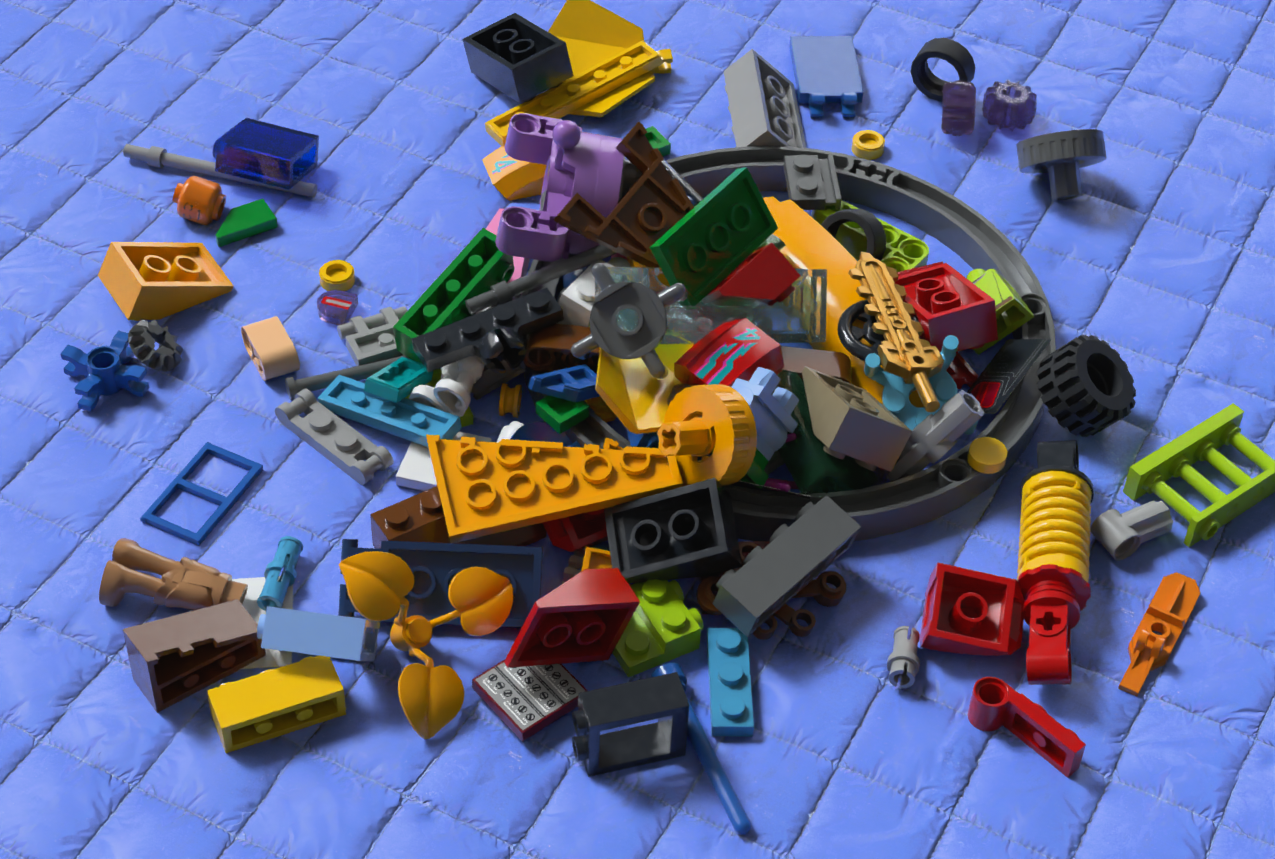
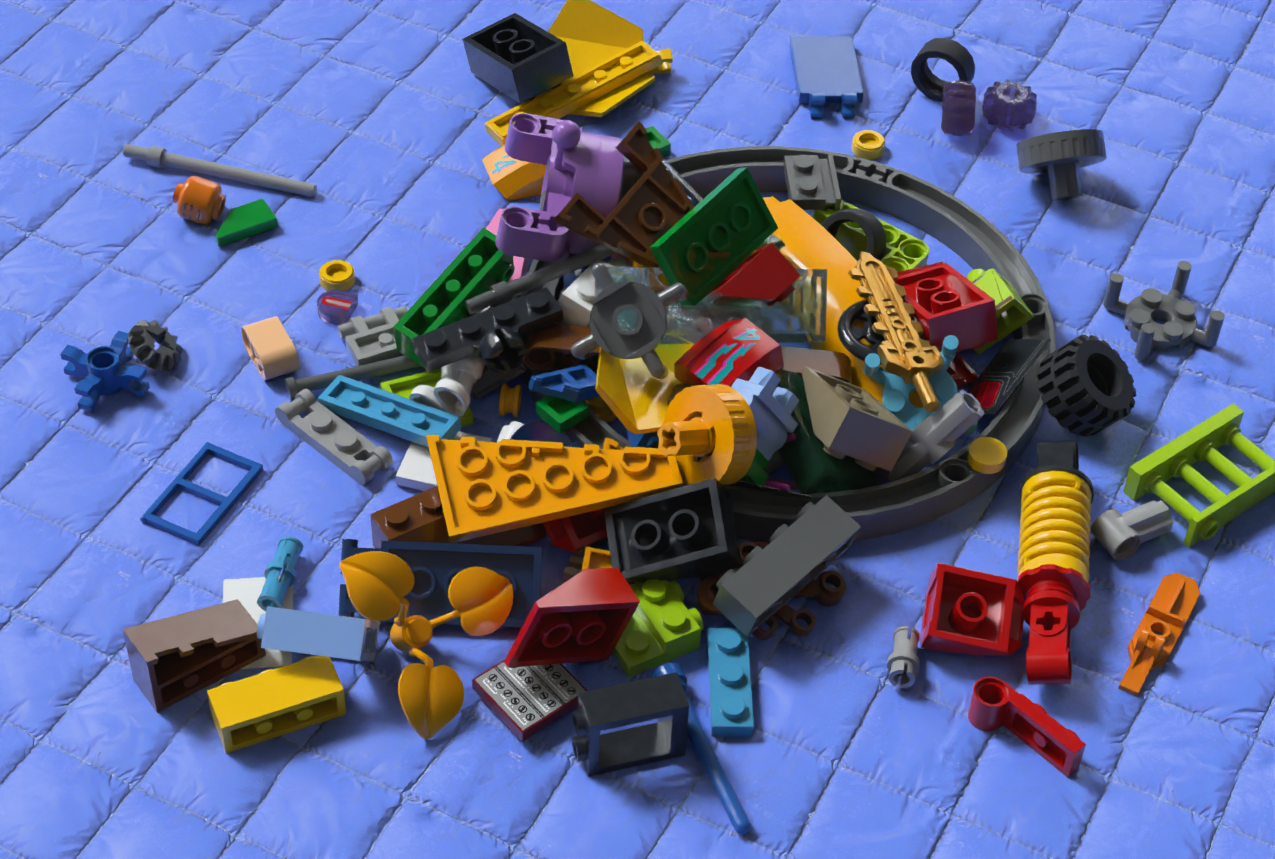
light orange slope [98,242,234,321] -> none
medium nougat piece [99,538,248,610] -> none
clear blue brick [212,118,319,190] -> none
teal plate [364,357,433,403] -> none
light grey slope [724,49,806,148] -> none
none -> dark grey plate [1103,261,1225,361]

